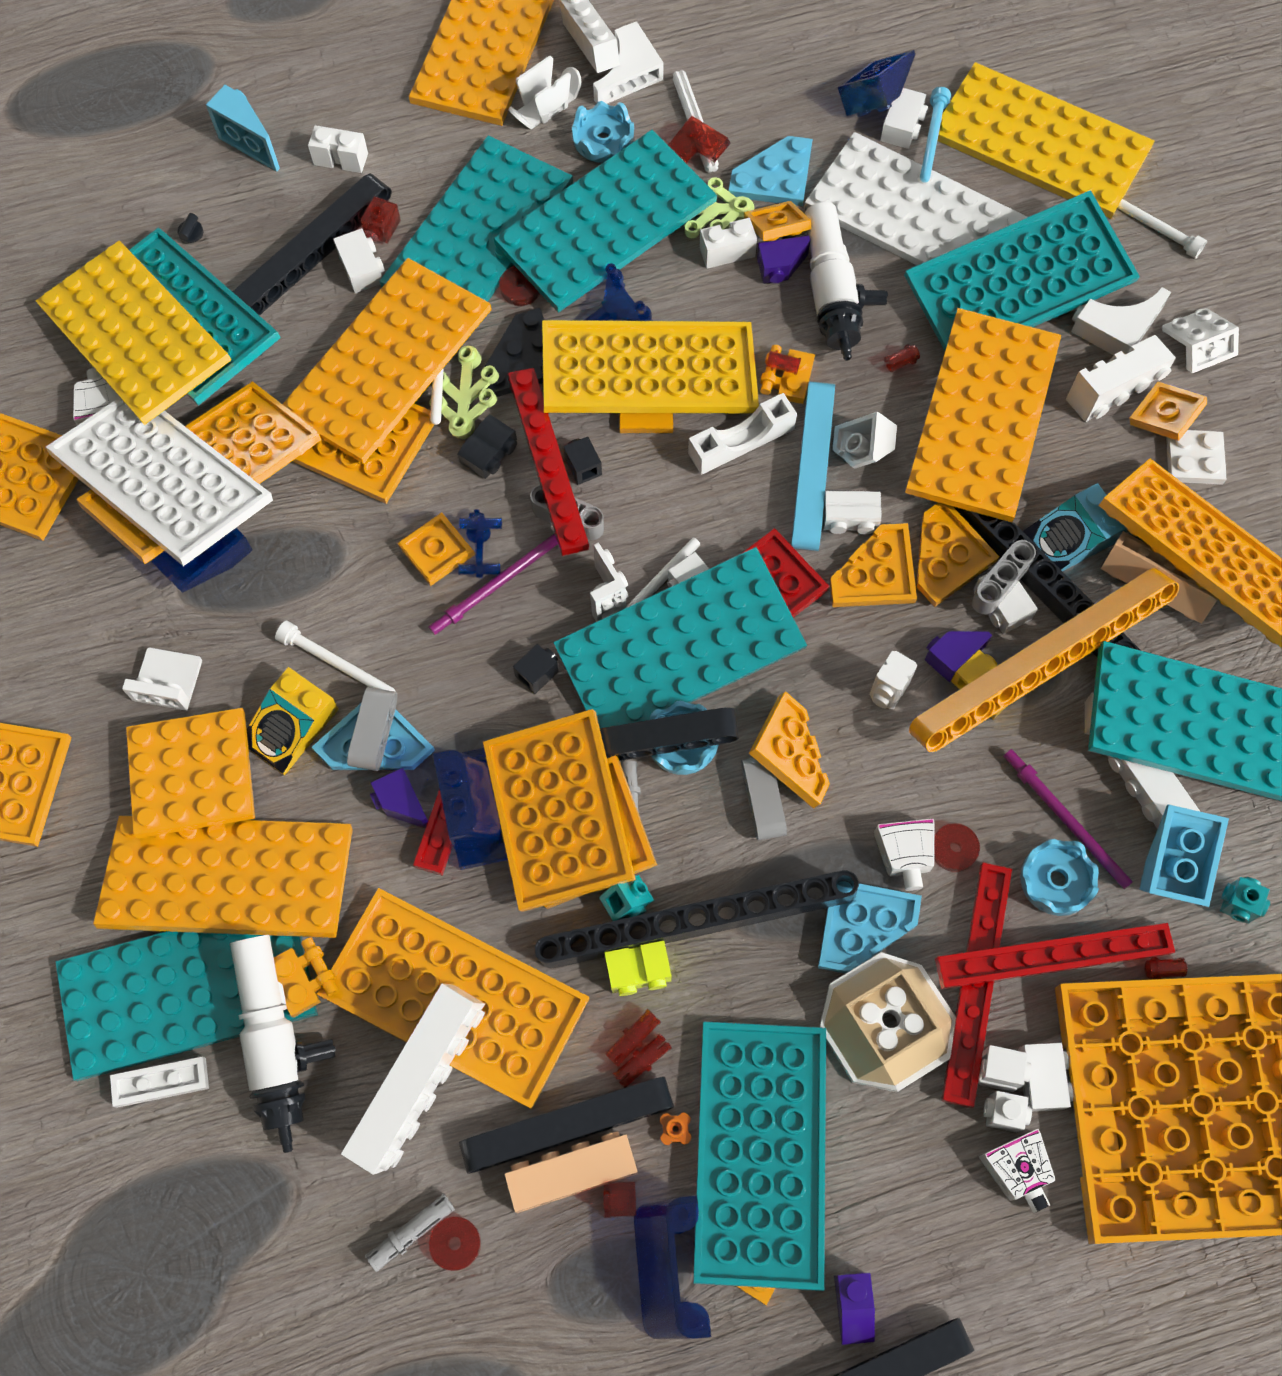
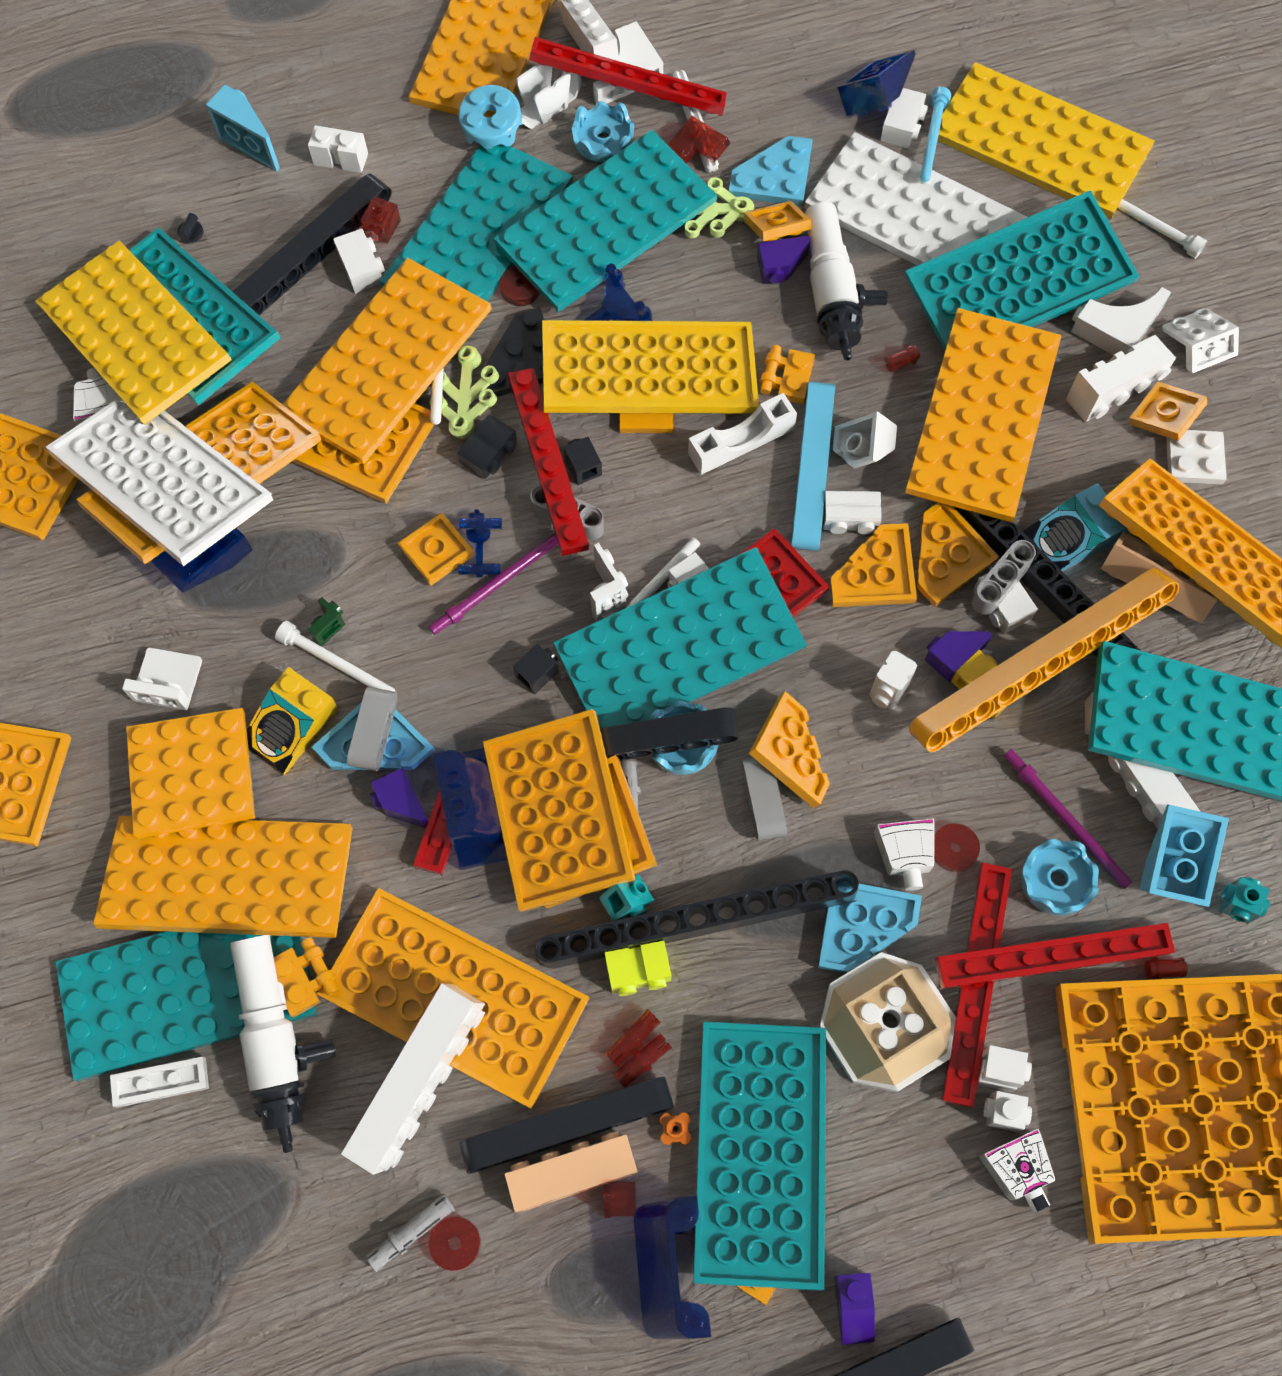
white brick [699,218,757,269] -> none
clear red pin [766,350,801,375] -> none
white brick [1018,1043,1074,1112] -> none
none -> dark green bracket [308,597,346,647]
none -> medium azure plate [459,85,522,149]
none -> red plate [529,37,727,116]

